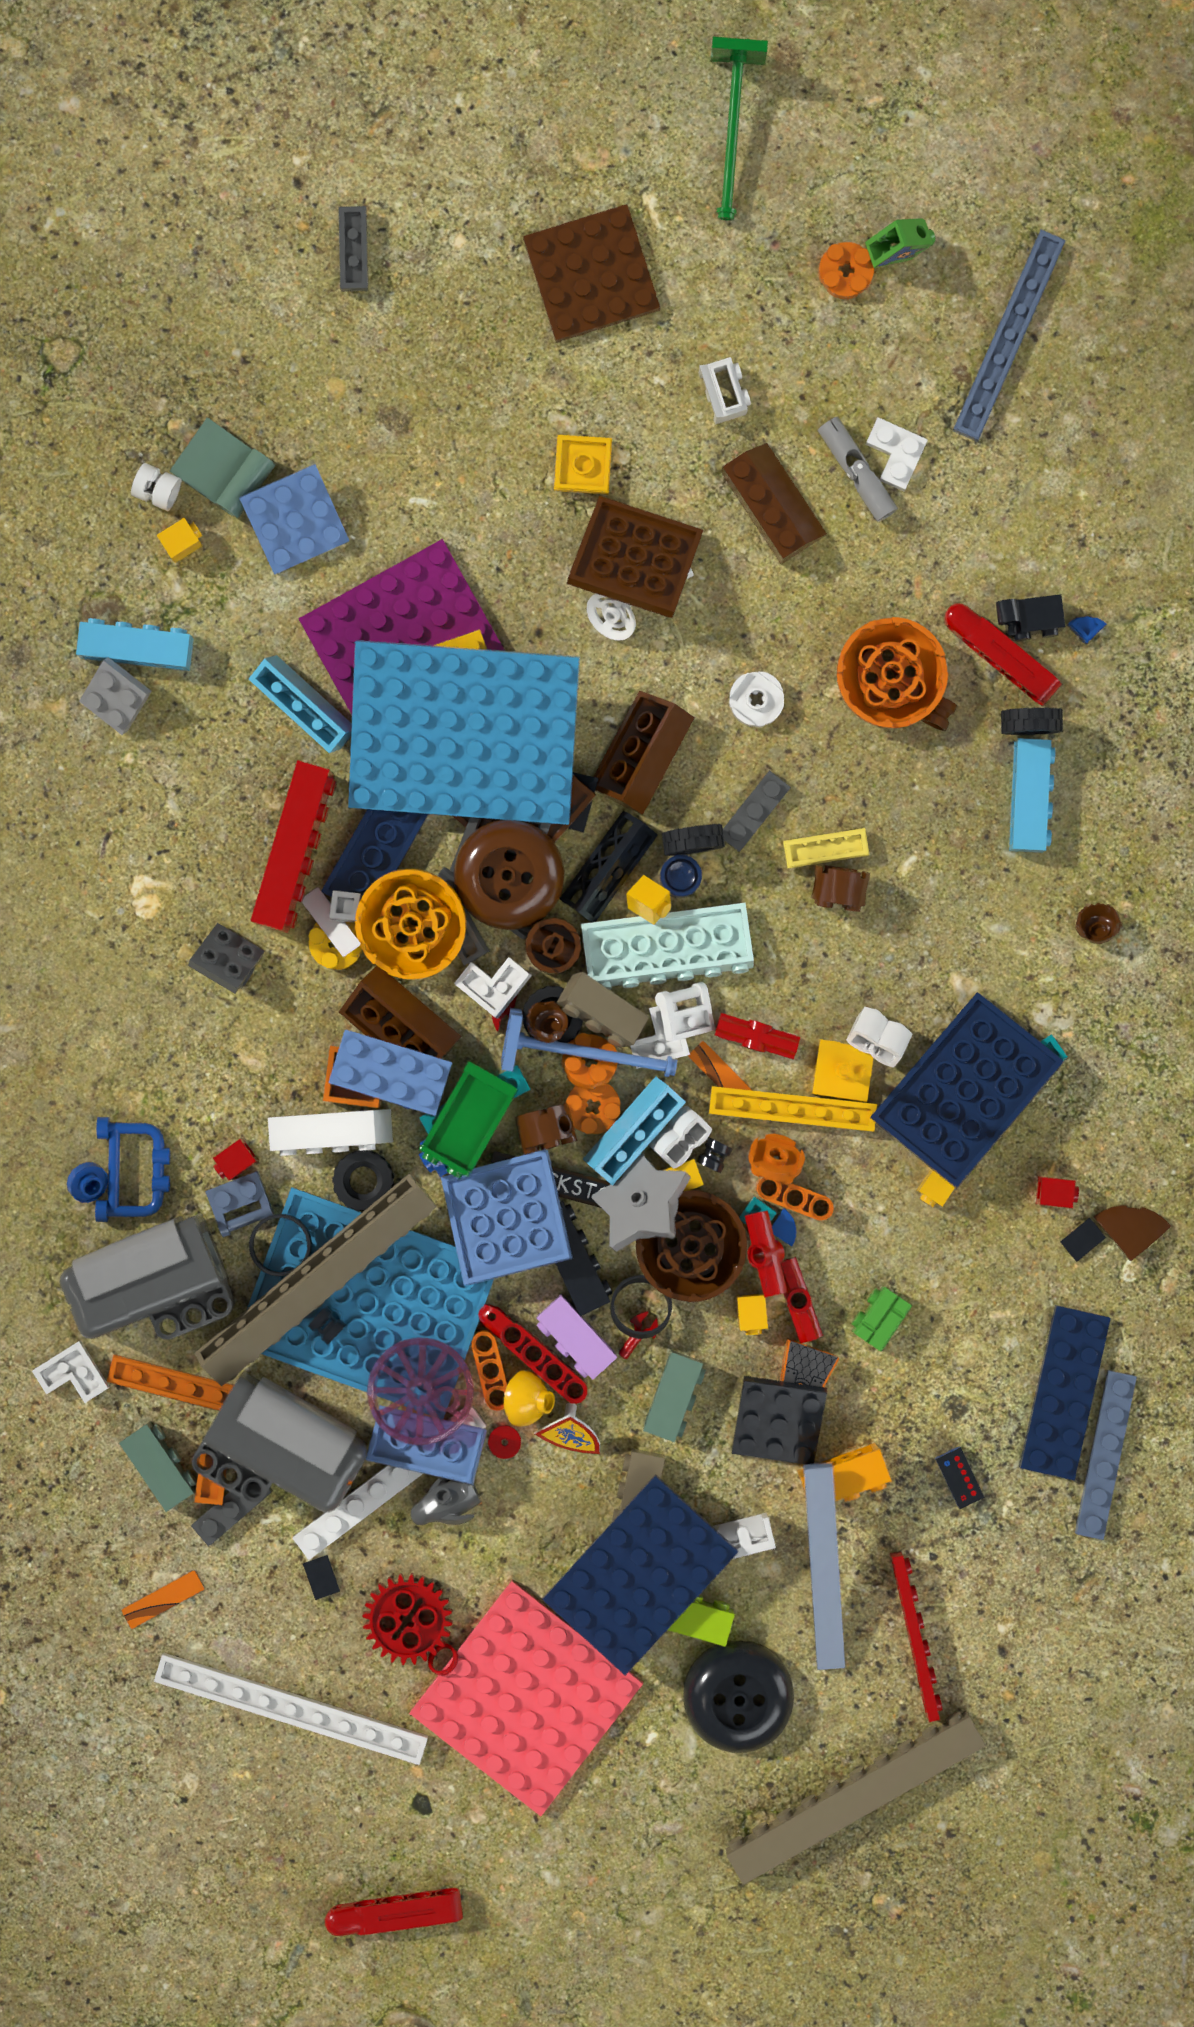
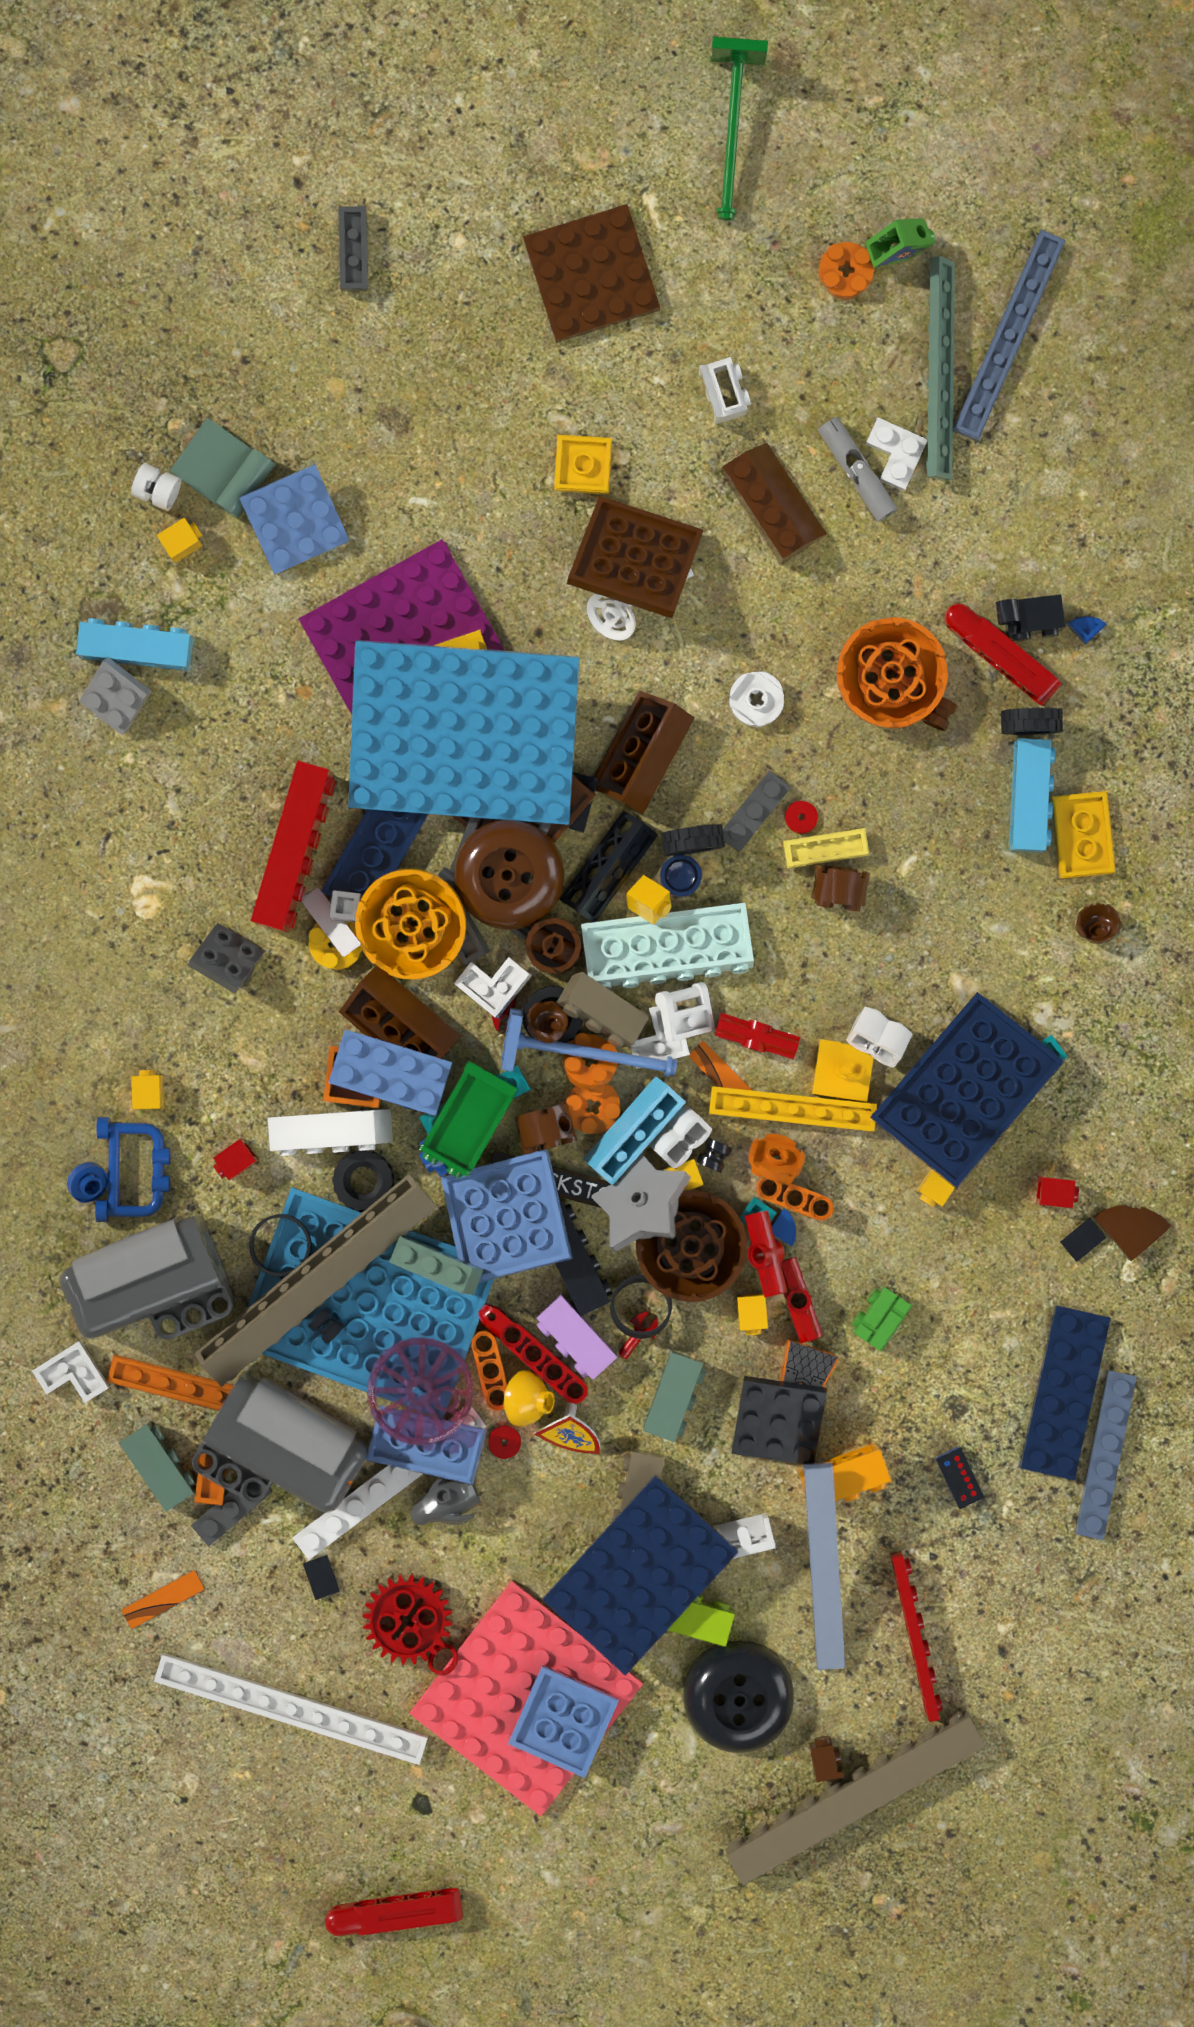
sand blue plate [205,1171,274,1238] -> none
medium azure brick [249,655,352,753] -> none
none -> yellow brick [131,1070,164,1110]
none -> sand green brick [389,1236,484,1295]
none -> medium blue plate [508,1664,619,1778]
none -> red wheel [785,801,818,834]
none -> reddish brown brick [809,1736,844,1782]
none -> sand green plate [926,256,955,482]
none -> yellow tile [1051,791,1116,879]

